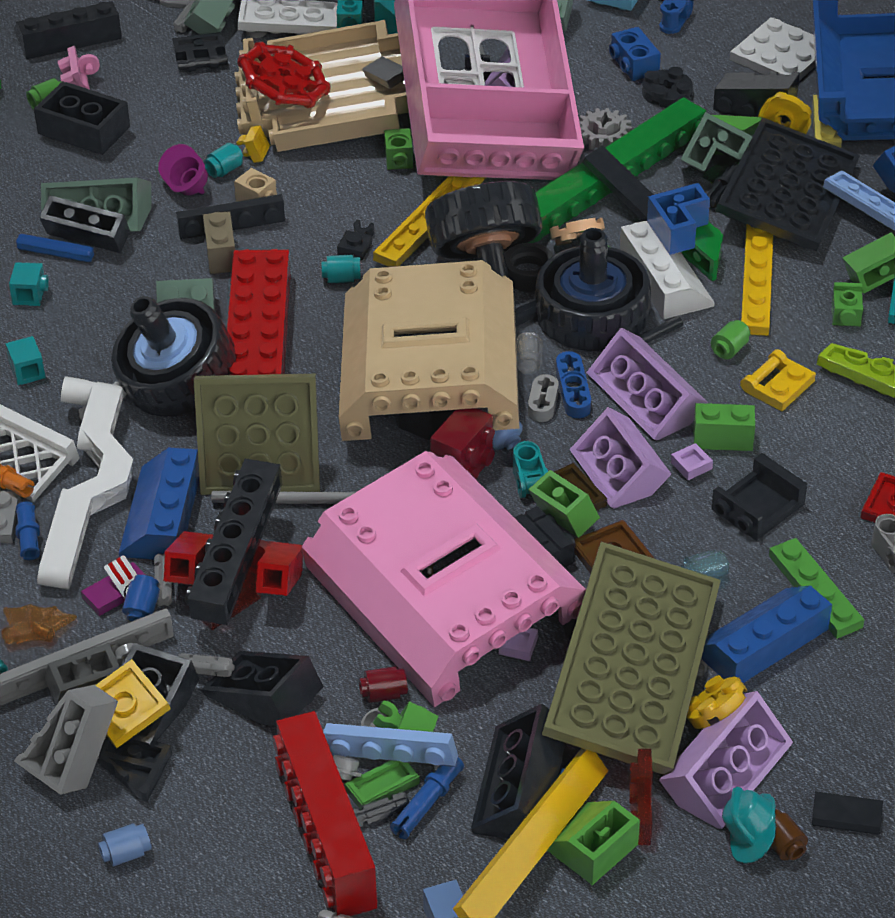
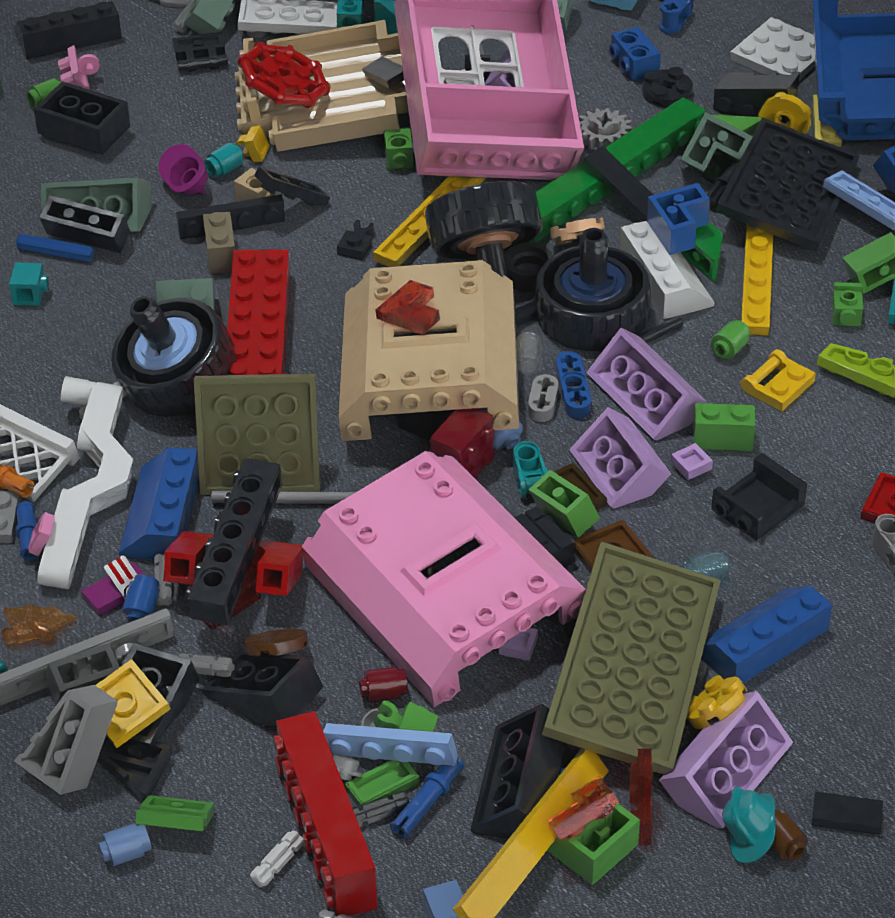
teal brick [5,336,46,385] -> none
teal brick [321,255,361,283] -> none
bright green plate [769,538,864,639] -> none
none -> bright pink tile [28,512,55,556]
none -> bright green plate [136,795,214,831]
none -> reddish brown tile [244,629,309,657]
none -> white axle [250,830,304,887]
none -> black plate [254,166,331,207]
none -> clear red plate [375,280,440,335]
none -> clear red plate [547,776,619,840]

